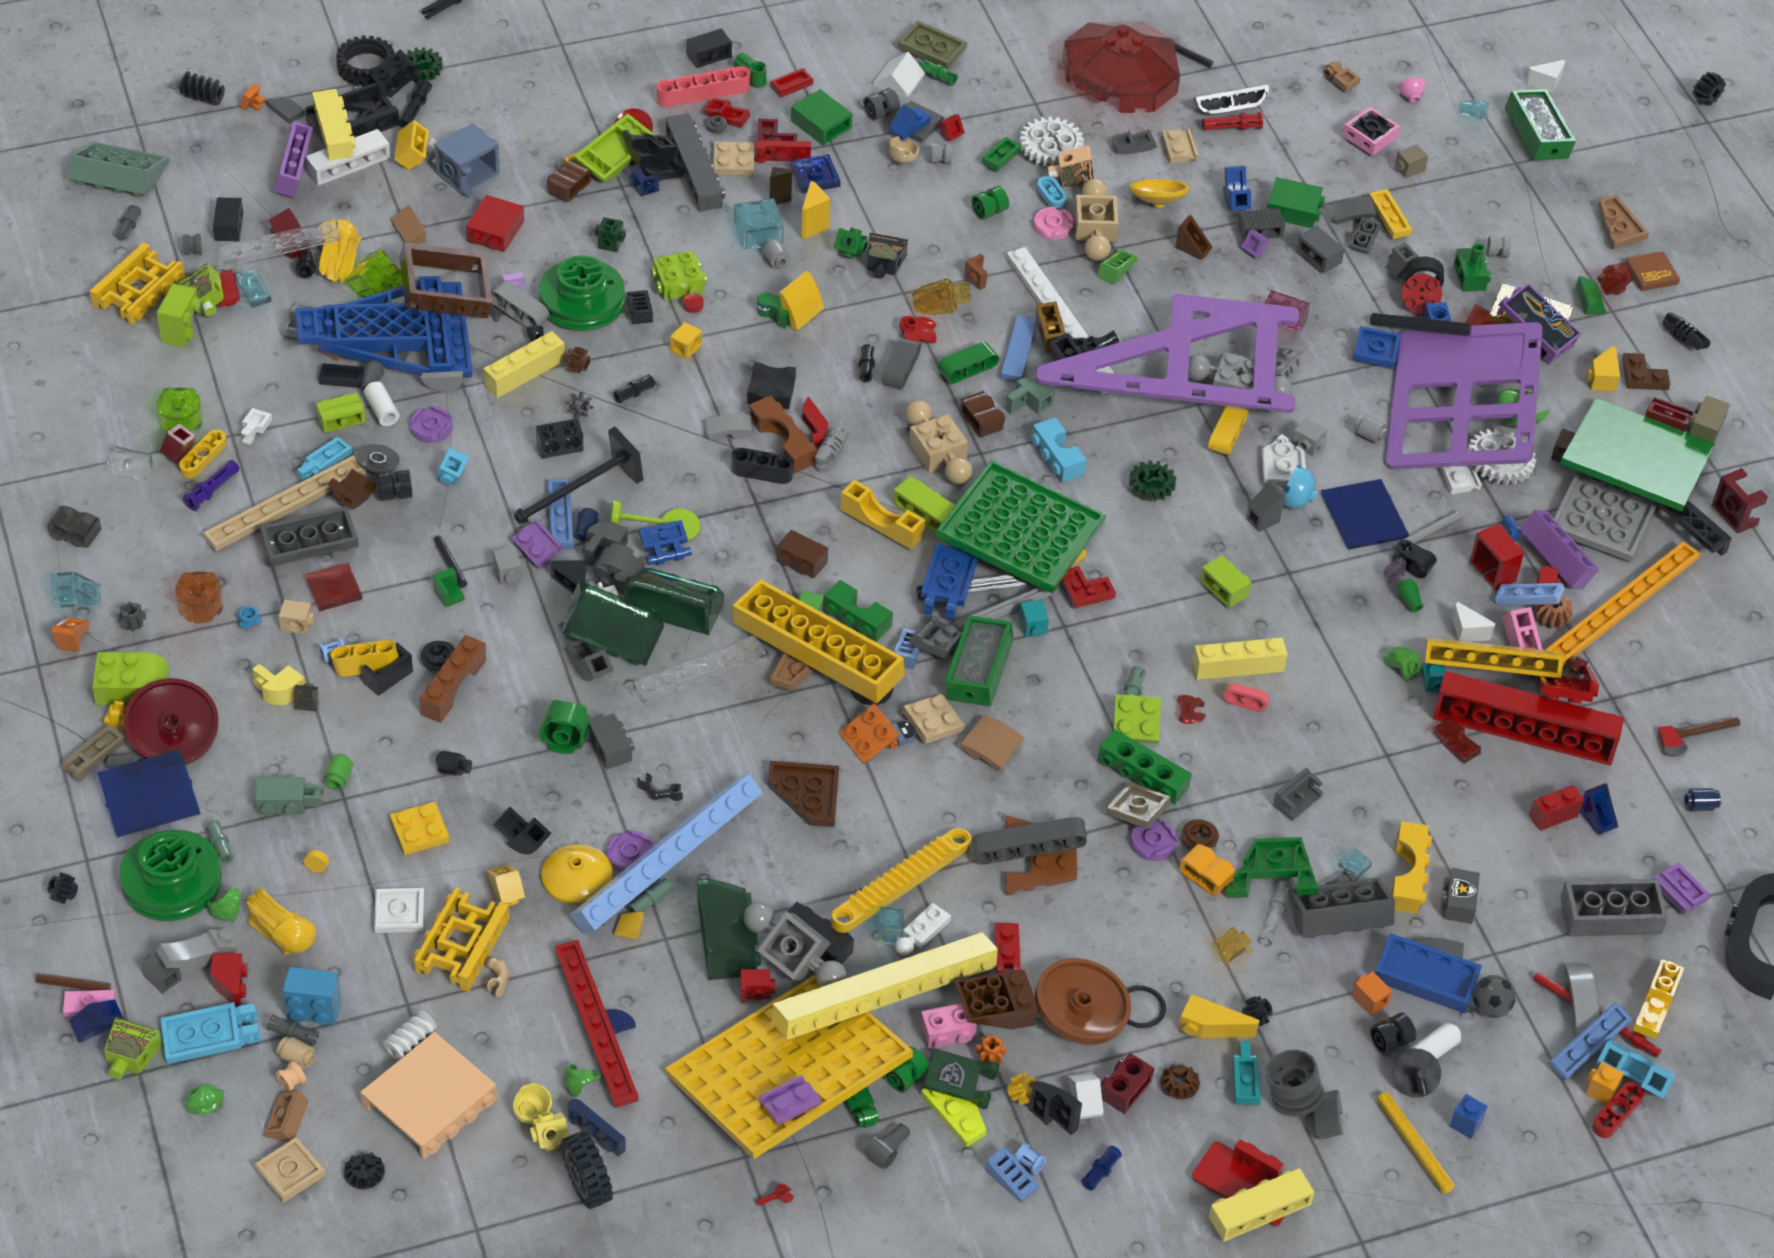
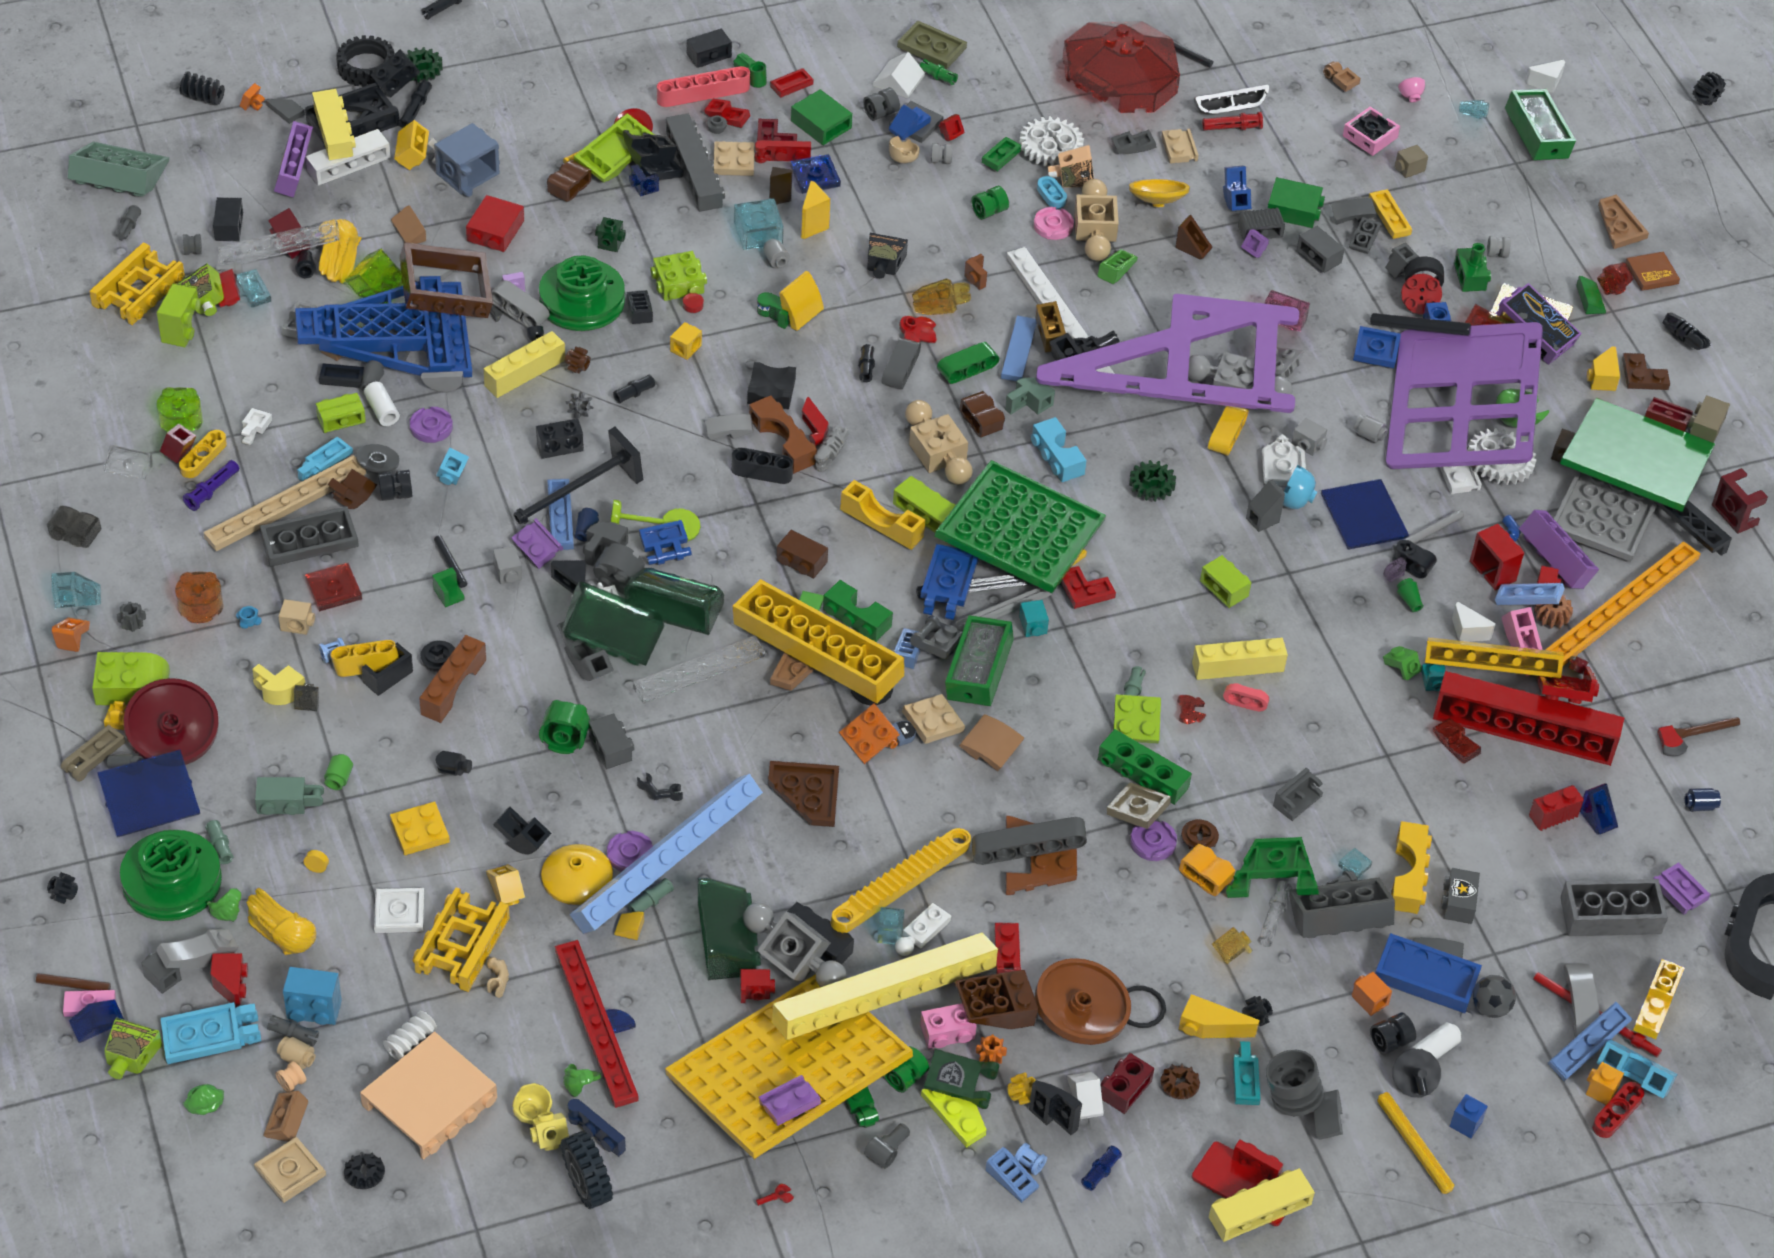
green brick [833,227,868,258] -> none

